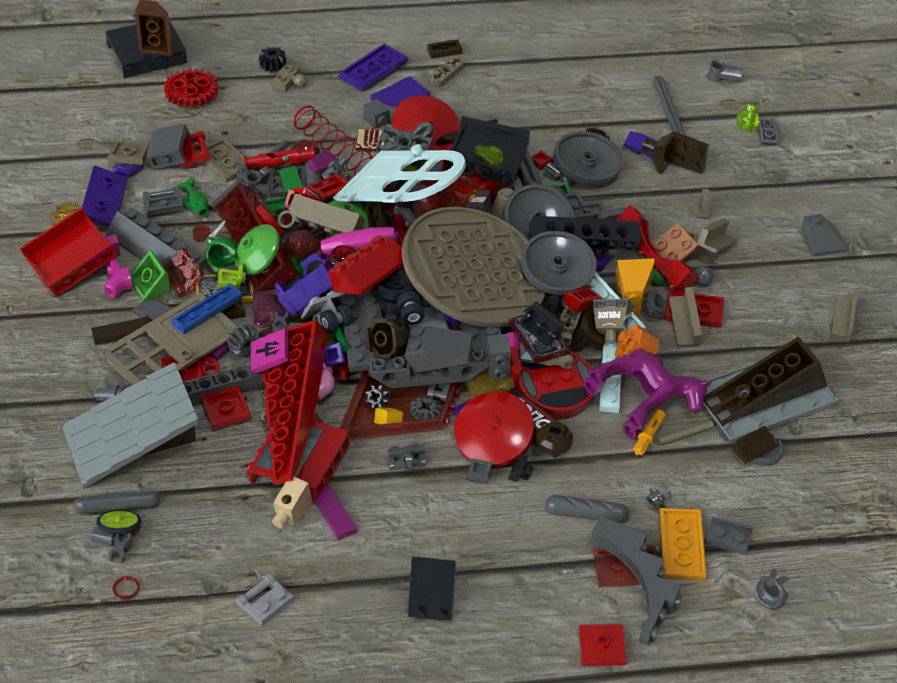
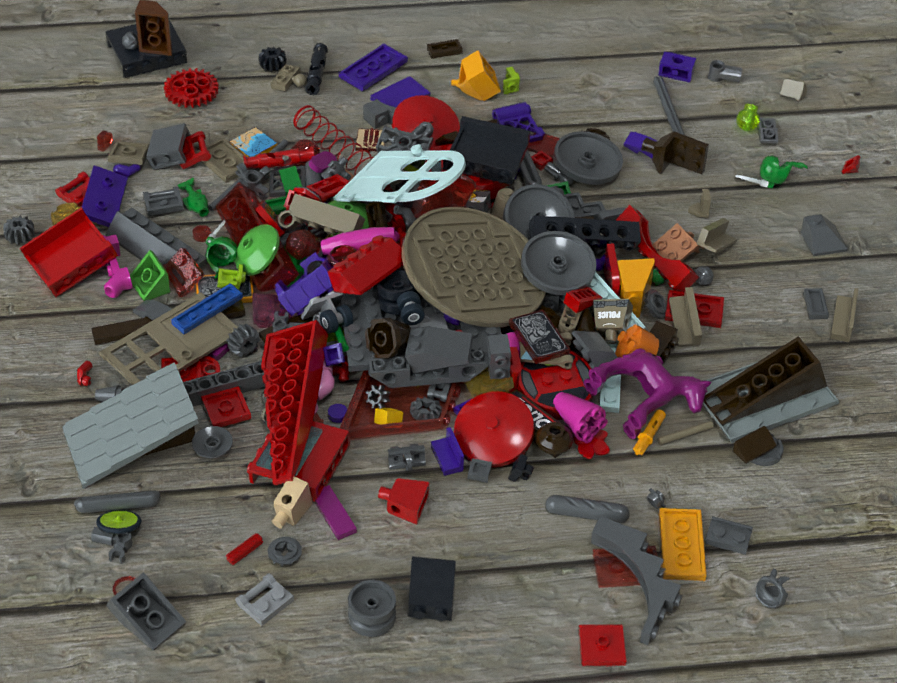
dark pink tile [251,328,288,374] -> none
dark tan beam [430,55,464,87] -> none
clear neon green tile [474,144,503,166] -> none
black hinge [519,301,565,346] -> none
none -> dark grey gear [3,215,35,246]
none -> red plate [55,171,90,209]
none -> red arm [77,361,93,387]
none -> clear red tile [97,130,113,152]
none -> dark grey slope [106,572,186,650]
none -> dark grey piece [122,32,139,49]
none -> dark grey dish [192,426,233,458]
none -> red axle [226,533,263,565]
none -> tile [229,127,278,157]
none -> dark grey gear [268,537,302,566]
none -> black piece [305,43,328,95]
none -> dark purple tile [328,404,348,423]
none -> dark grey wheel [348,580,396,637]
none -> red torso [378,478,429,524]
none -> dark purple panel [431,427,464,476]
none -> light orange piece [451,50,501,101]
none -> dark purple piece [492,102,545,143]
none -> lime bracket [503,66,520,94]
none -> clear red piece [528,133,560,157]
none -> dark pink cone [553,392,608,443]
none -> dark grey slope [572,331,617,368]
none -> red plate [573,429,610,459]
none -> red tile [604,244,620,297]
none -> dark brown slope [650,321,679,361]
none -> dark purple brick [658,51,696,82]
none -> green hair [735,155,808,189]
none -> tile [780,78,807,101]
none -> dark grey tile [803,288,829,320]
none -> red slope [842,155,860,174]

